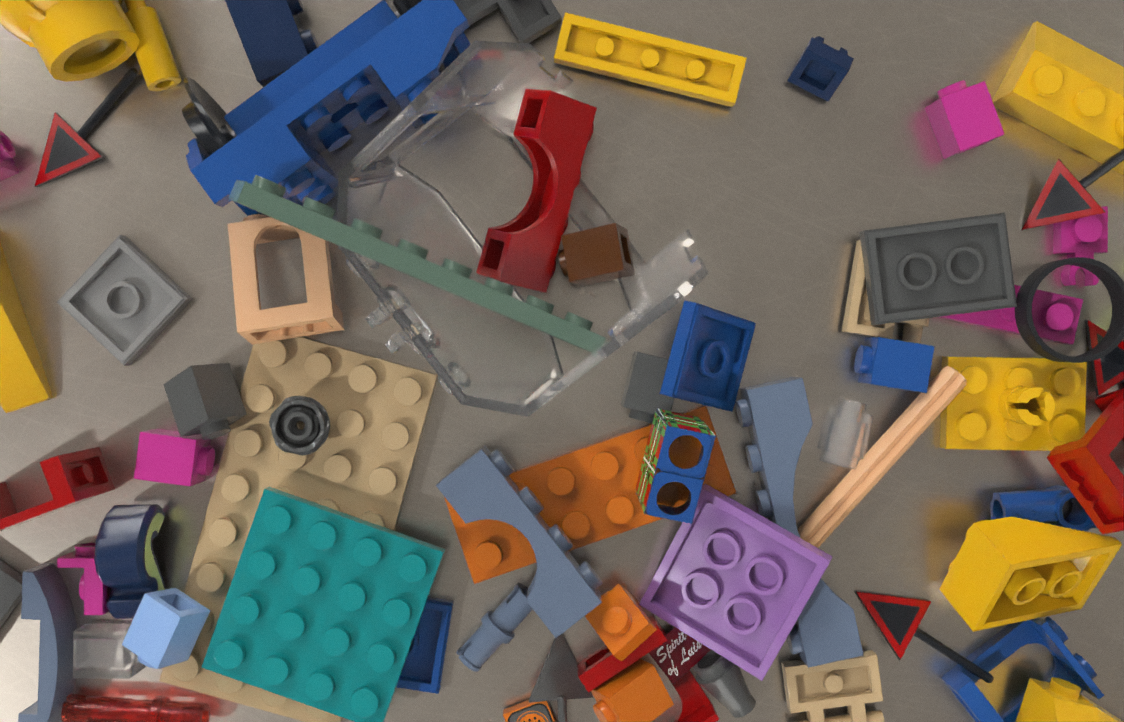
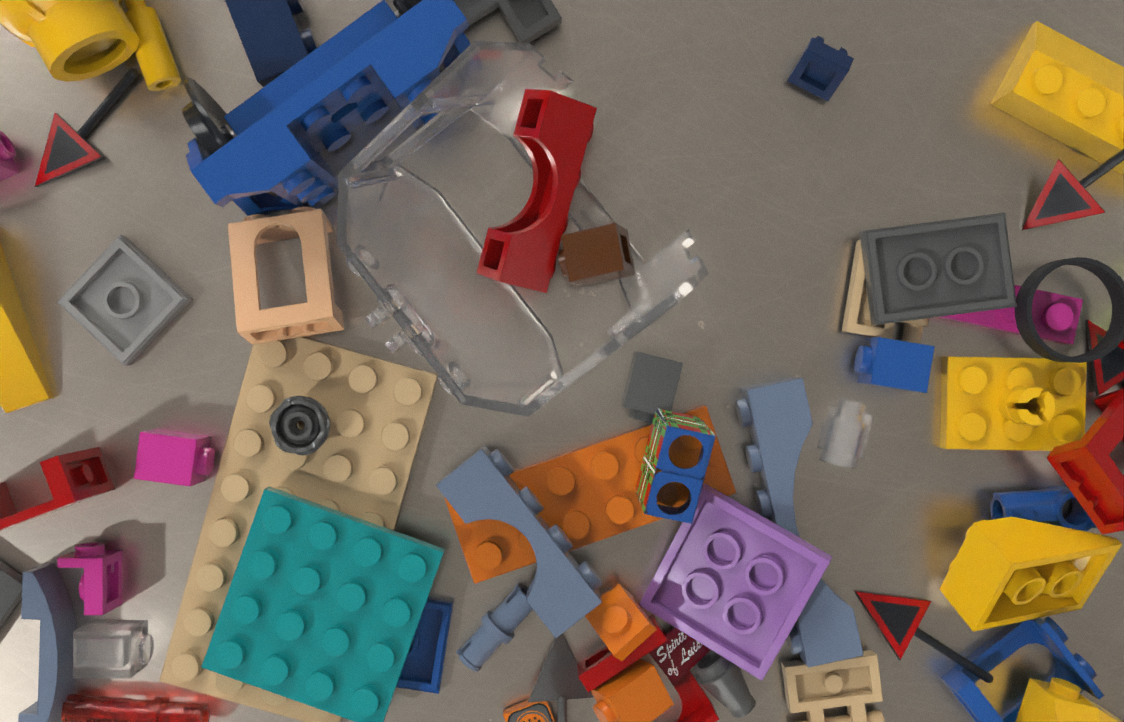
dark blue animal [94,504,166,619] -> none
light blue brick [122,588,211,669] -> none
dark grey brick [163,363,247,440] -> none
sand green plate [229,175,606,355] -> none
yellow plate [554,12,747,107] -> none
blue tile [660,301,756,412] -> none
light nougat axle [798,366,967,548] -> none
dark pink brick [925,80,1005,159] -> none
dark pink plate [1053,206,1108,286] -> none

